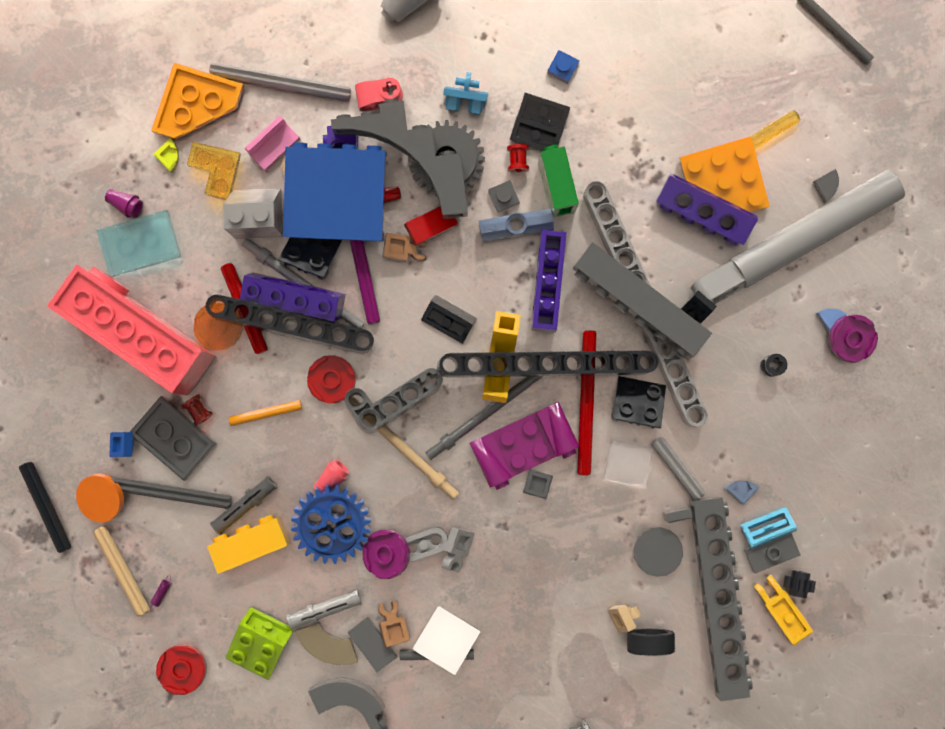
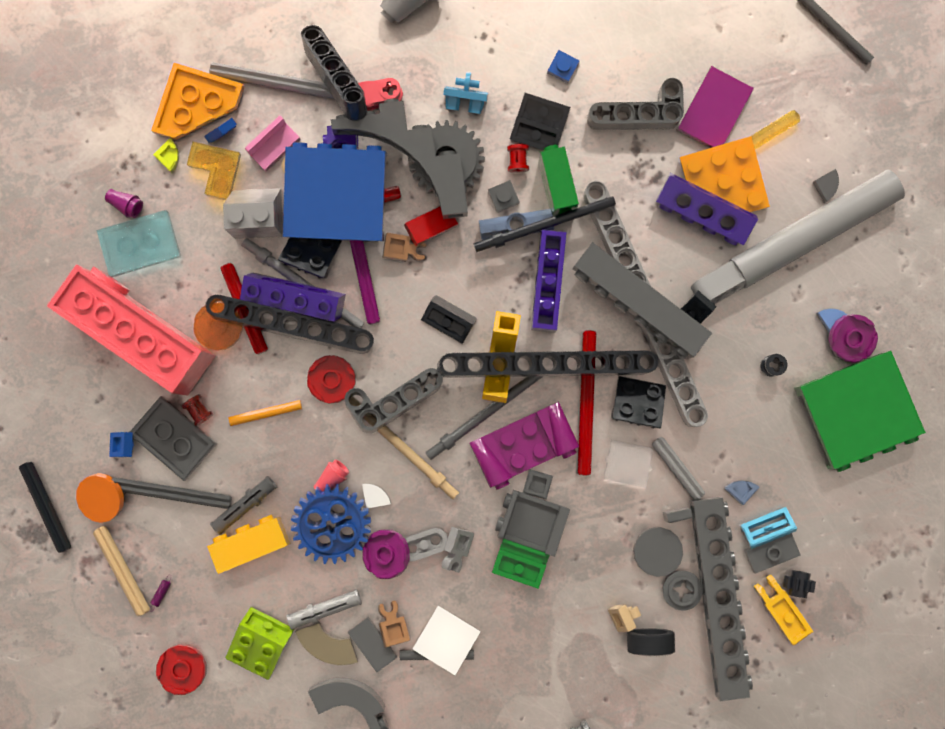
none -> blue tile [204,118,237,143]
none -> black beam [301,25,367,121]
none -> white tile [362,484,391,508]
none -> black bar [473,196,616,253]
none -> green plate [492,538,550,589]
none -> dark grey panel [495,489,570,557]
none -> dark grey beam [587,78,684,130]
none -> dark grey gear [663,571,703,611]
none -> magenta tile [677,66,754,148]
none -> green panel [794,351,926,472]

